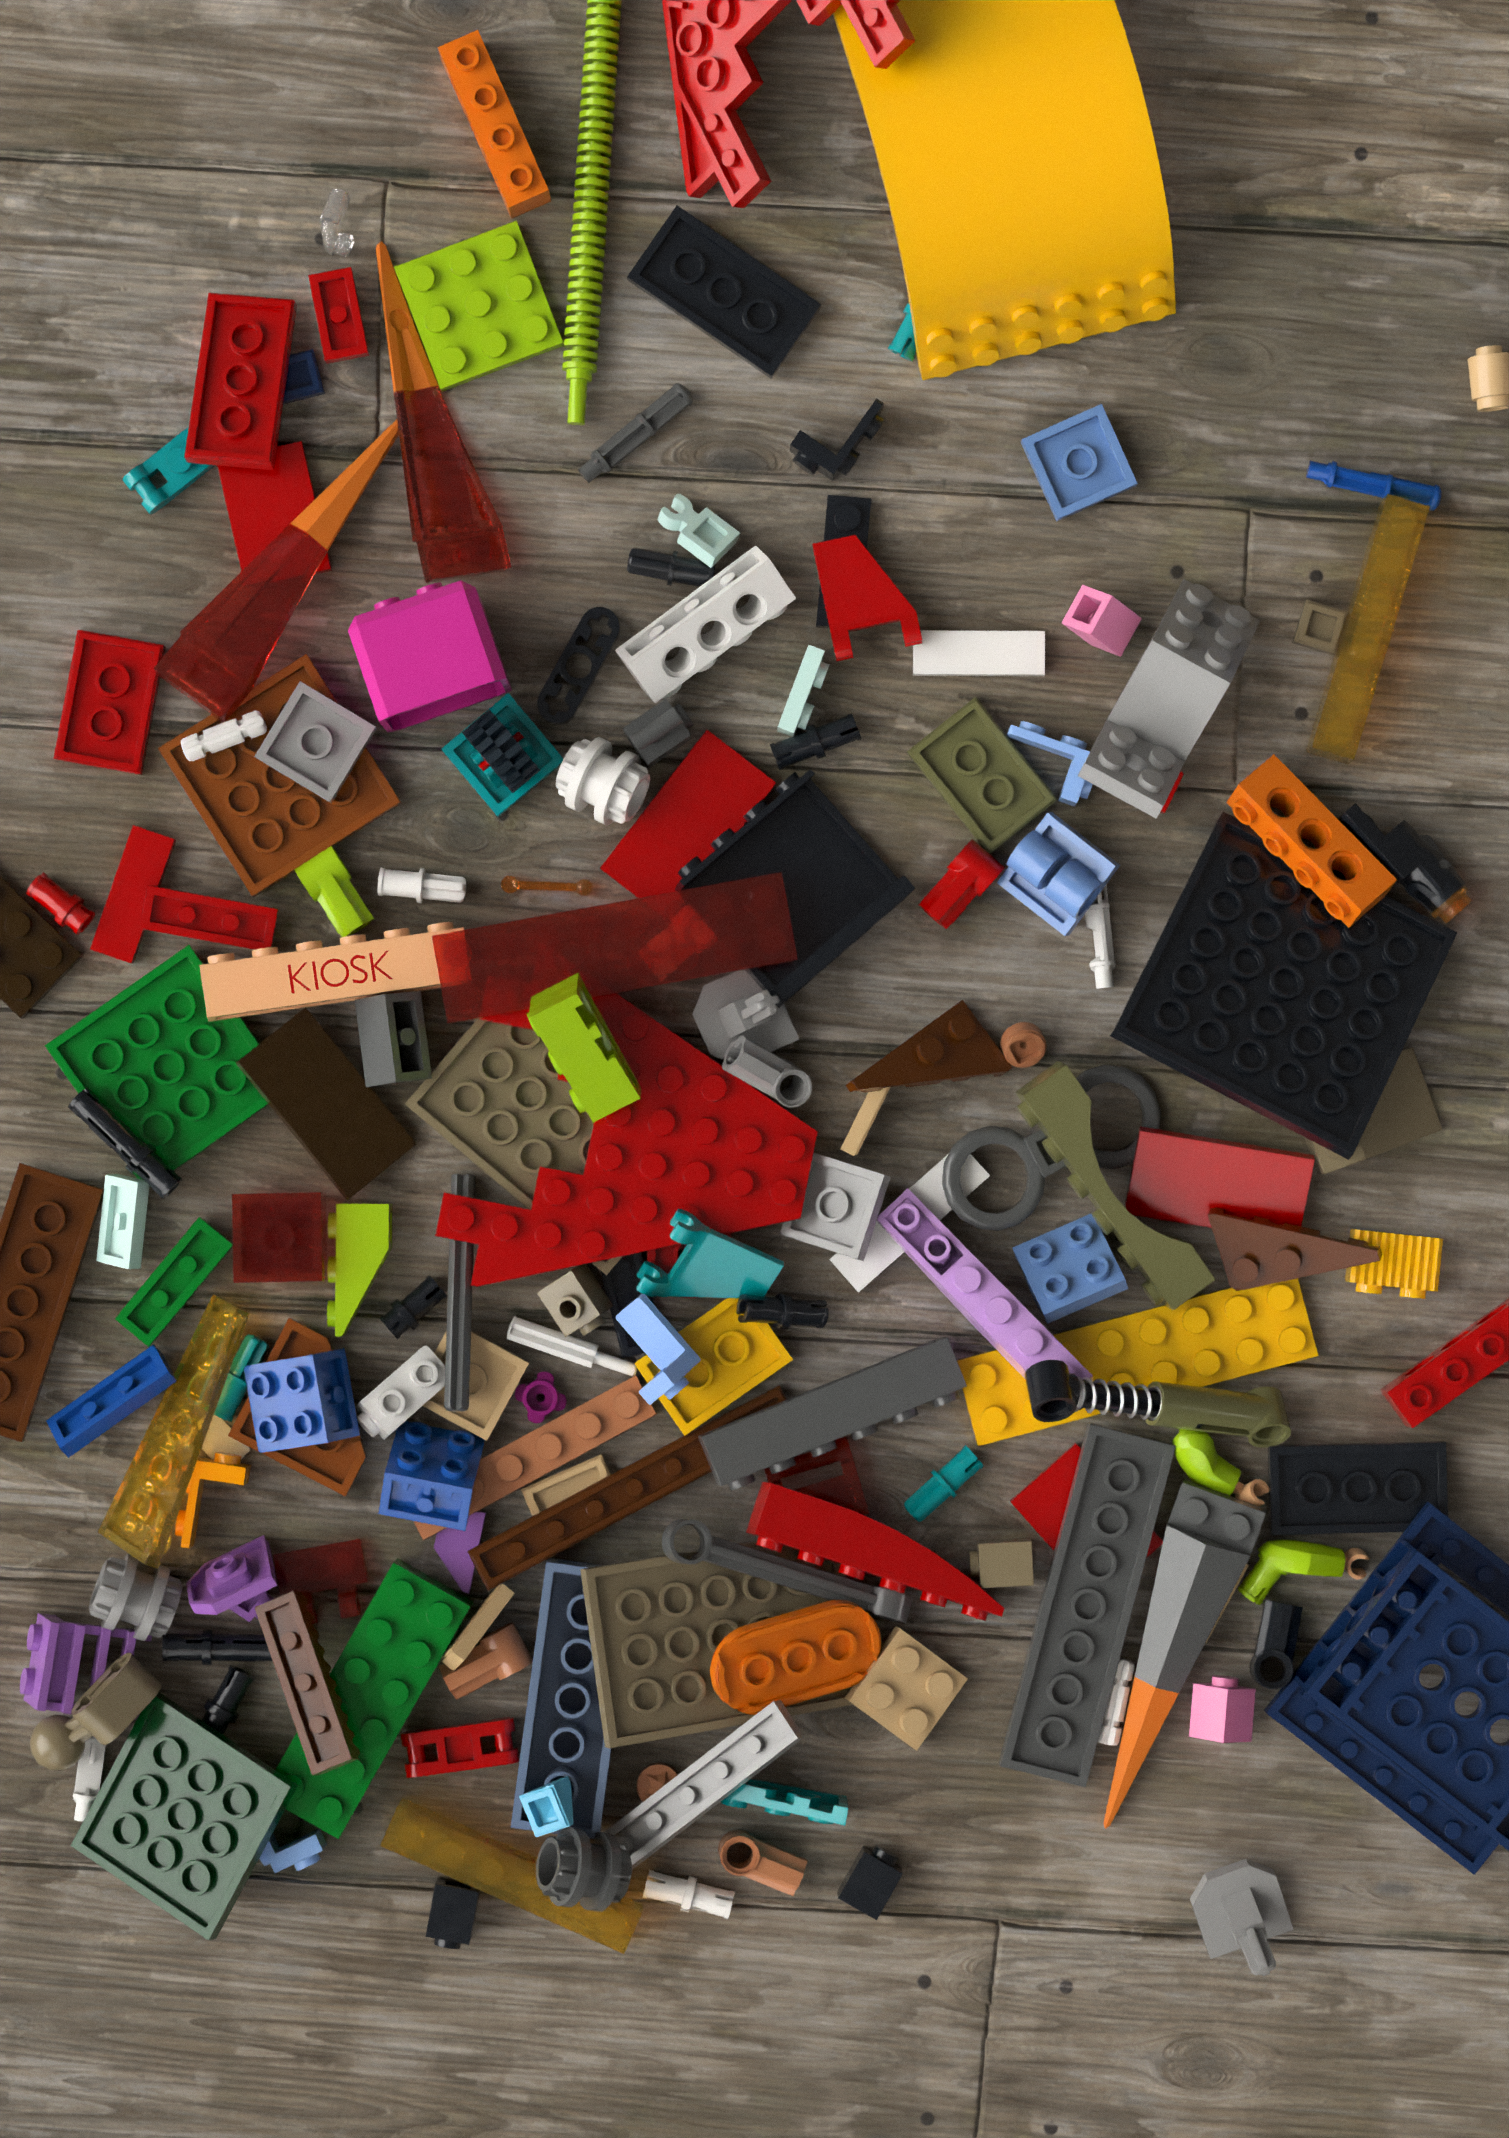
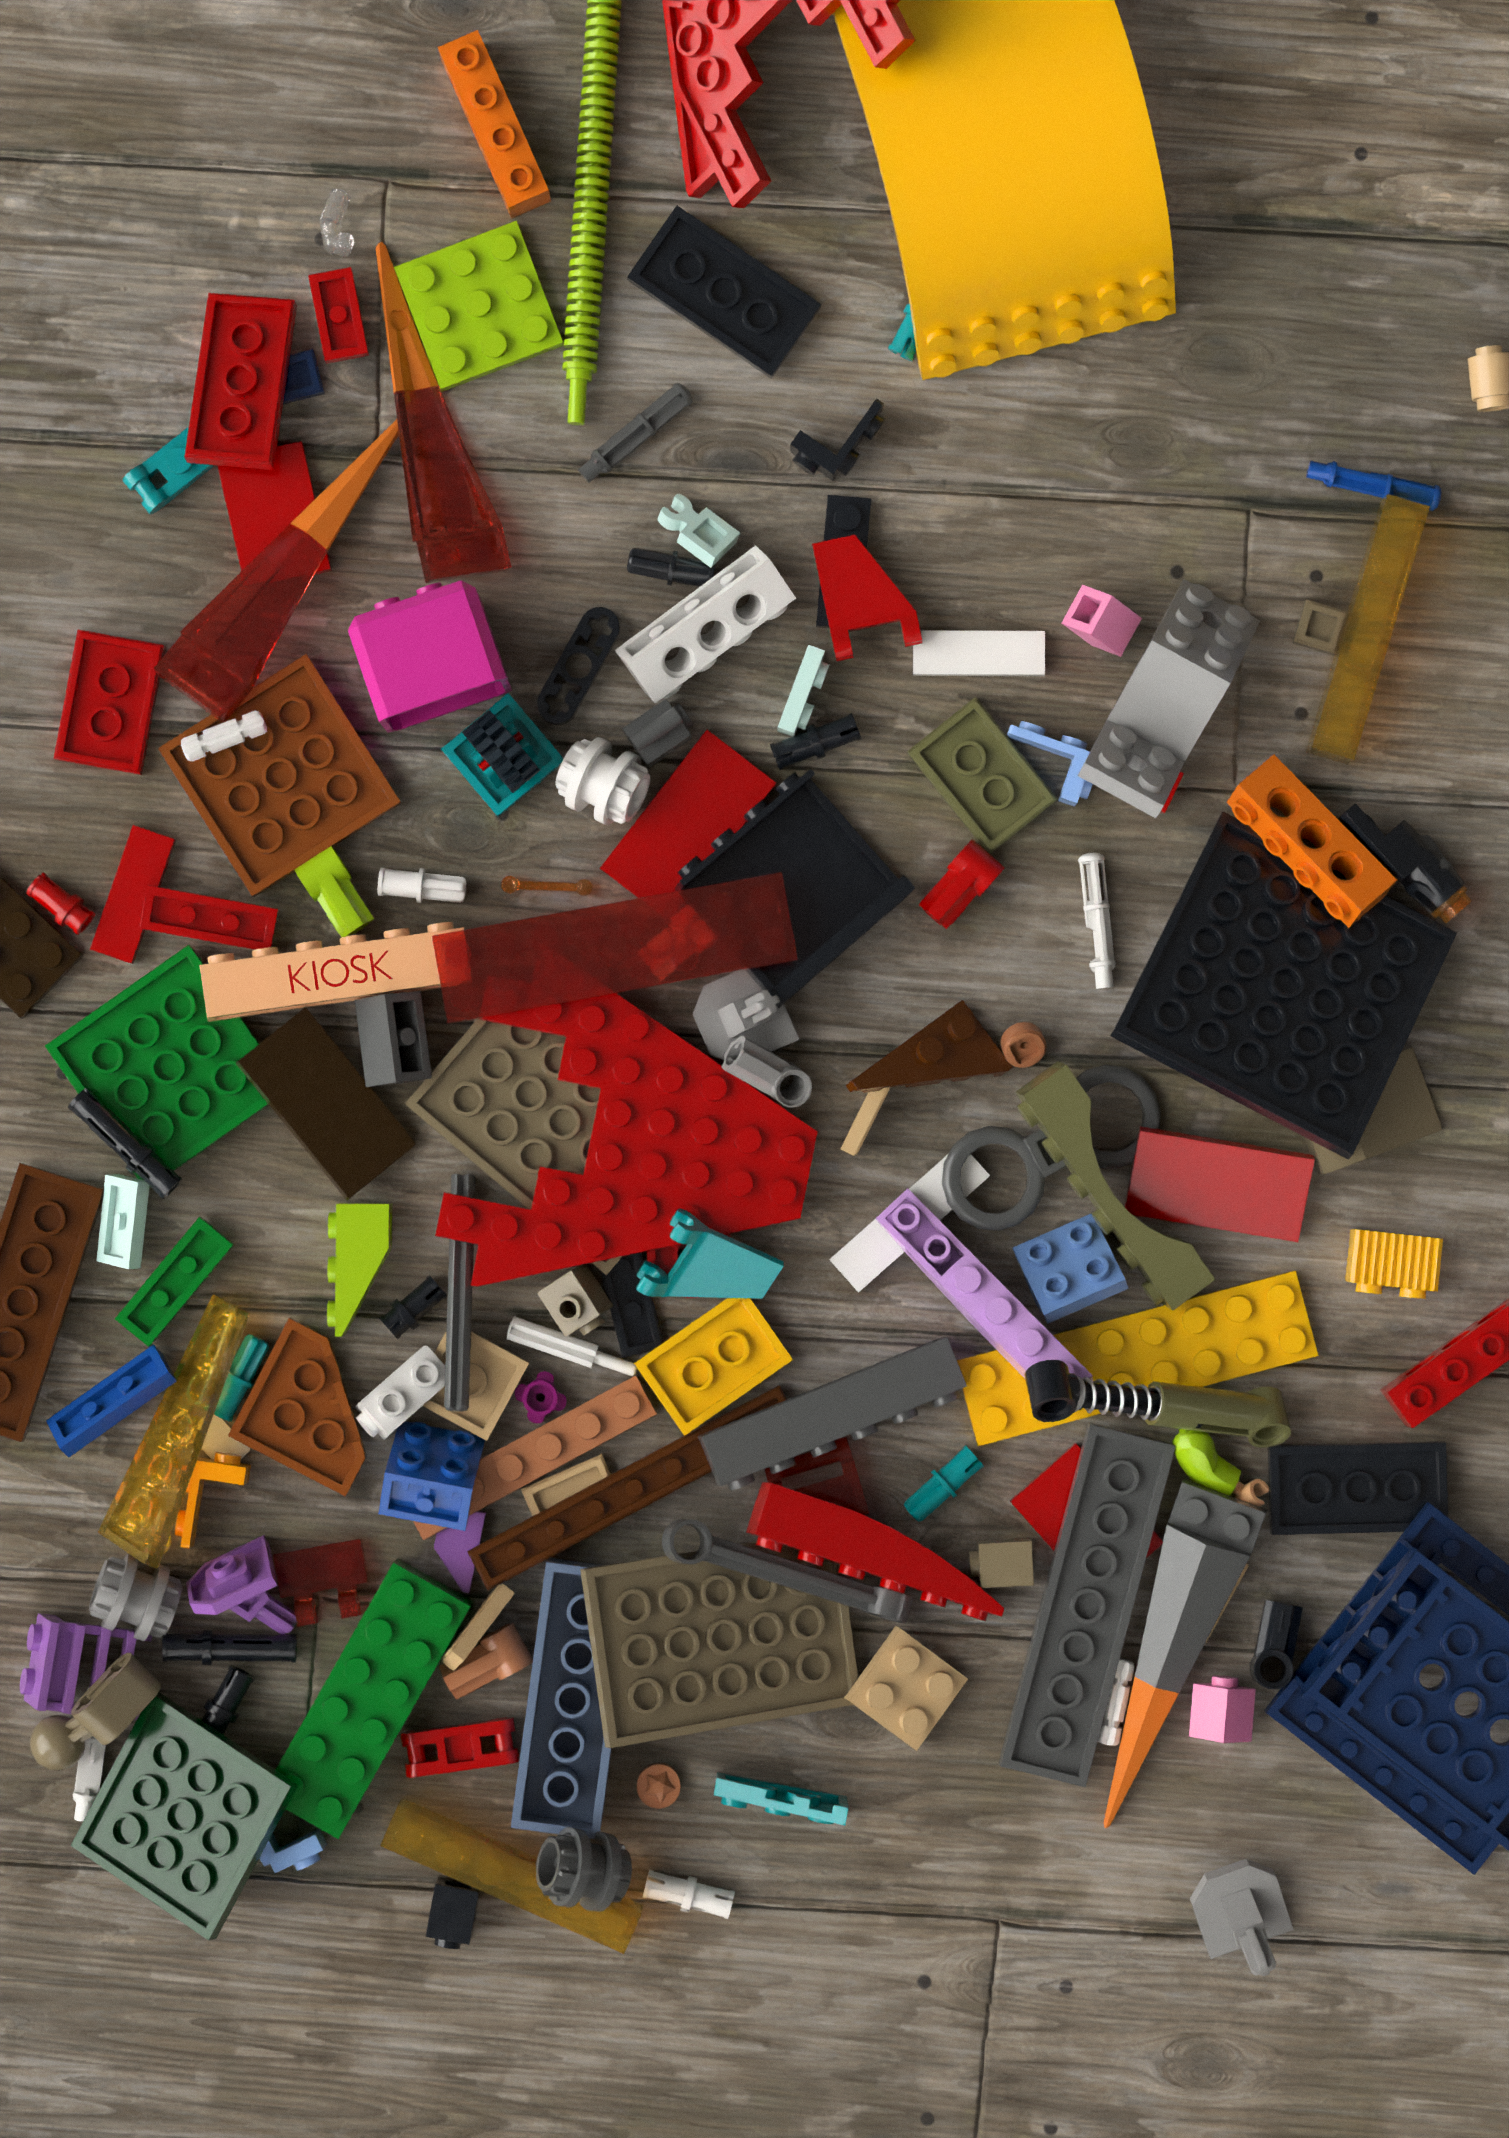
clear red brick [232,1192,327,1283] -> none
blue bracket [244,1348,360,1453] -> none
light grey plate [254,681,377,804] -> none
gear [254,1591,360,1775] -> none
medium azure slope [519,1776,574,1837] -> none
lime wedge [527,973,641,1123] -> none
light grey plate [605,1700,805,1870] -> none
light blue bracket [616,1294,702,1405] -> none
orange tile [710,1600,881,1715] -> none
nougat piece [718,1829,808,1896] -> none
black pin [736,1294,829,1329] -> none
light grey plate [780,1153,891,1261] -> none
black brick [837,1845,903,1920] -> none
medium blue plate [997,812,1120,936] -> none
medium blue plate [1021,404,1138,522] -> none
reddish brown wing [1208,1207,1382,1291] -> none
lime arm [1237,1540,1370,1605] -> none

